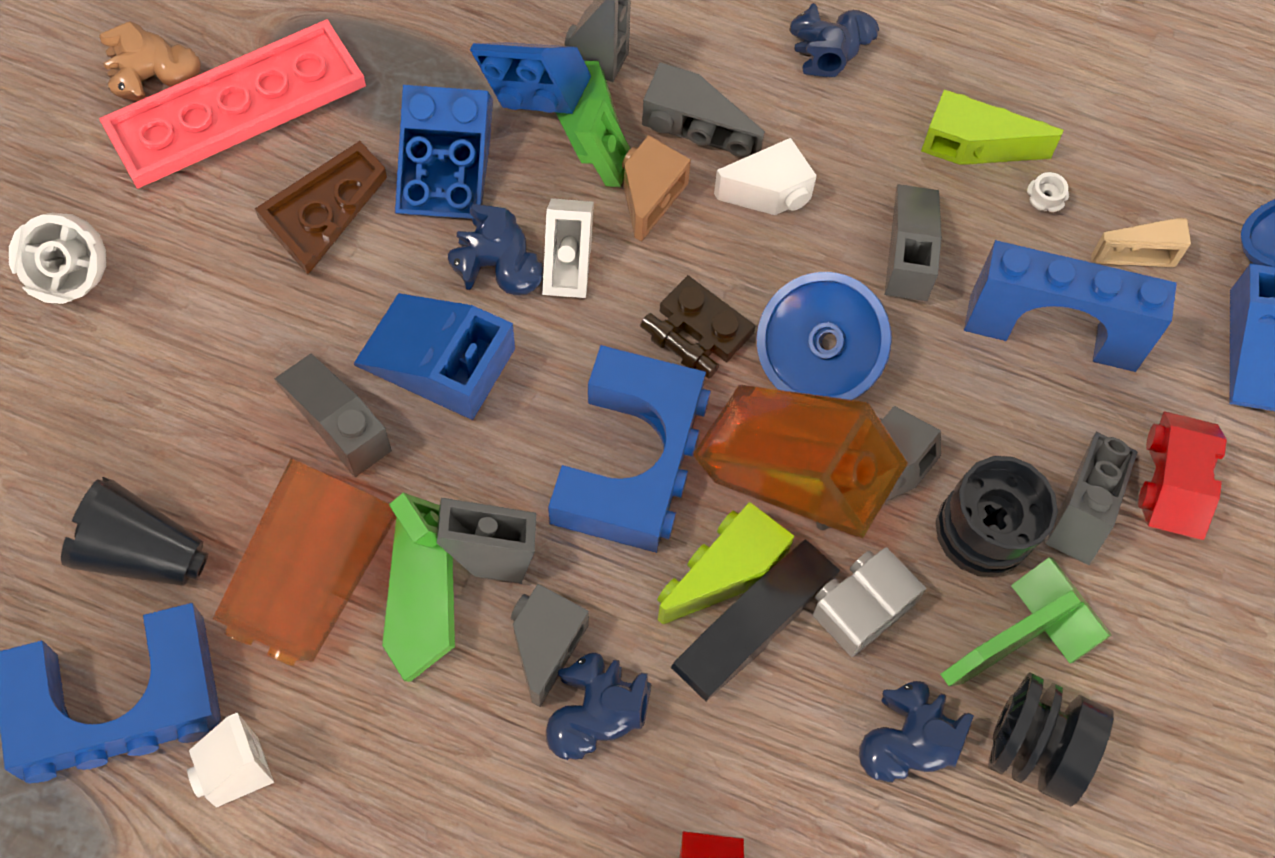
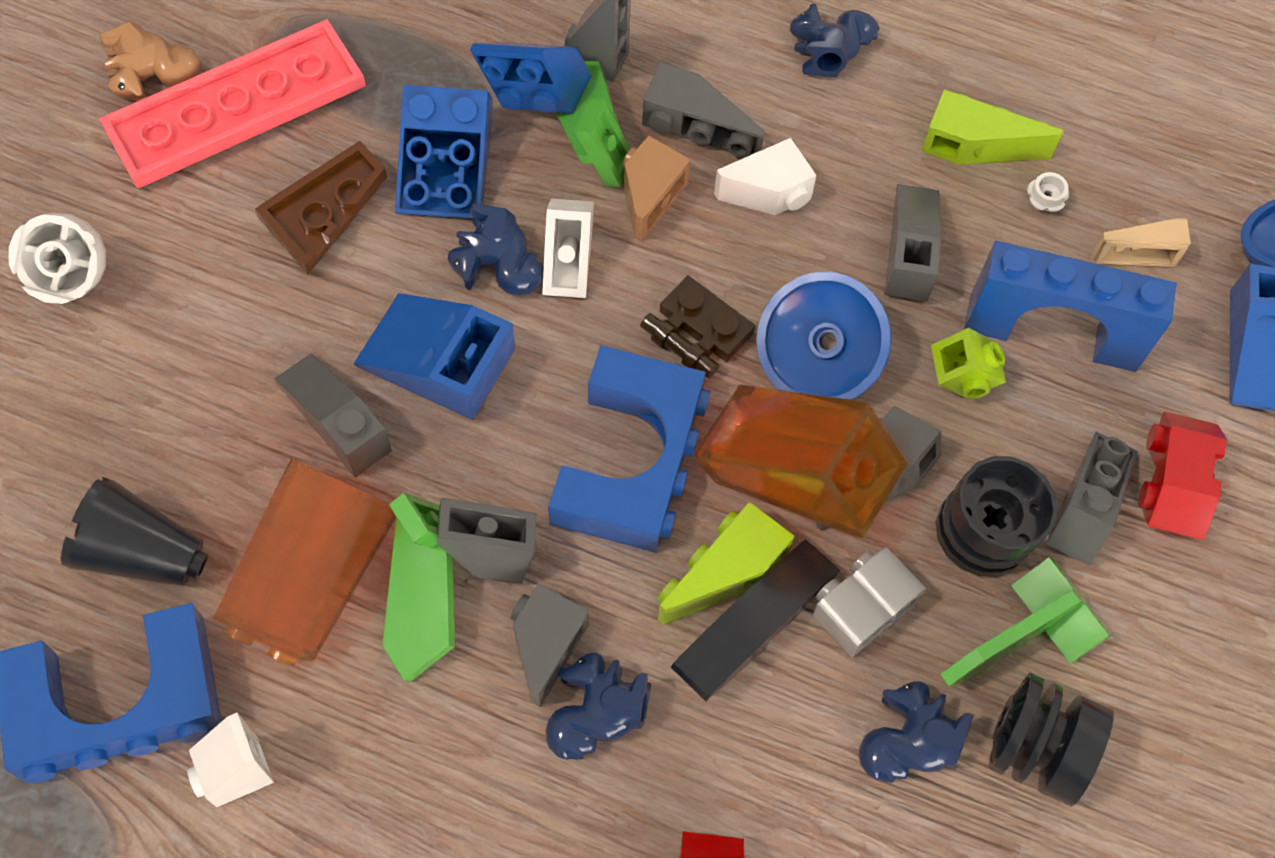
none -> lime brick [931,328,1006,399]

